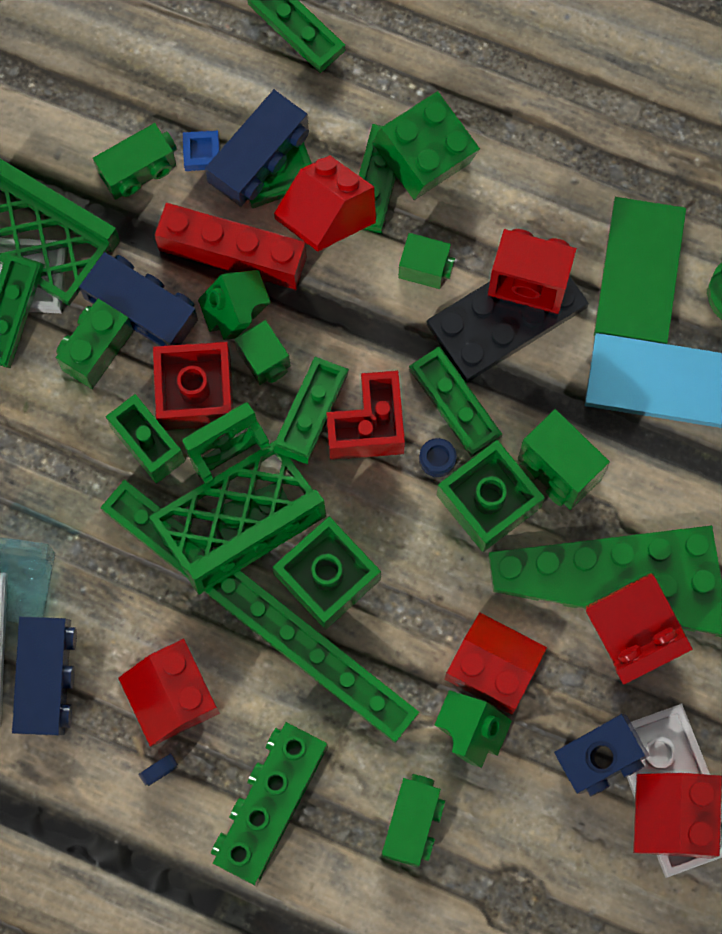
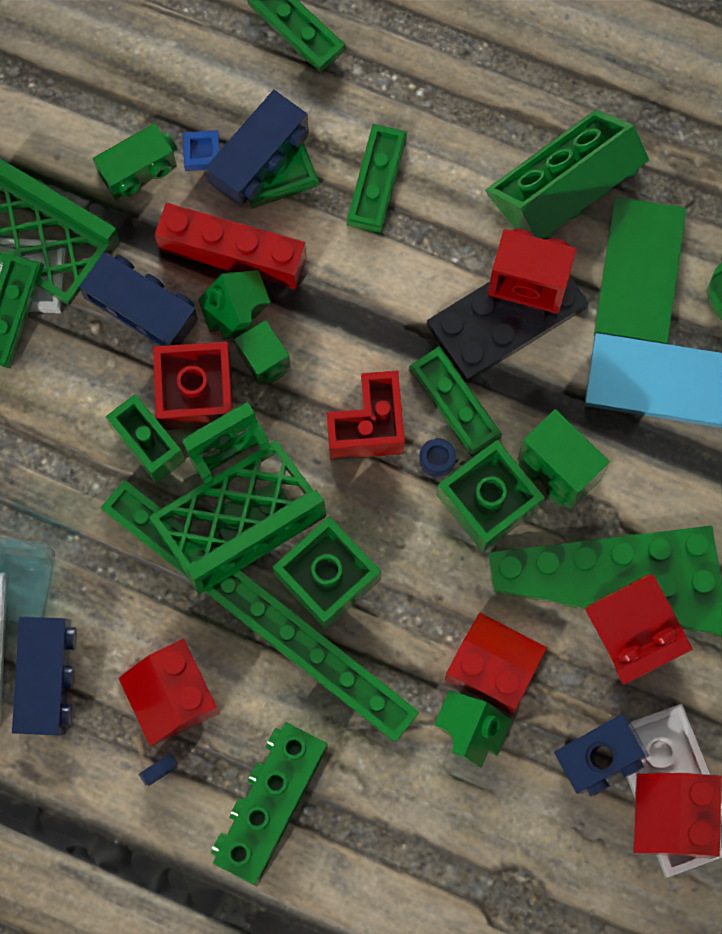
green brick [55,298,133,389] -> none
green tile [273,357,349,465] -> none
red slope [274,155,376,252] -> none
green brick [372,91,480,200] -> none
green brick [381,774,446,867] -> none
green brick [398,233,455,289] -> none
none -> green slope [485,110,649,239]

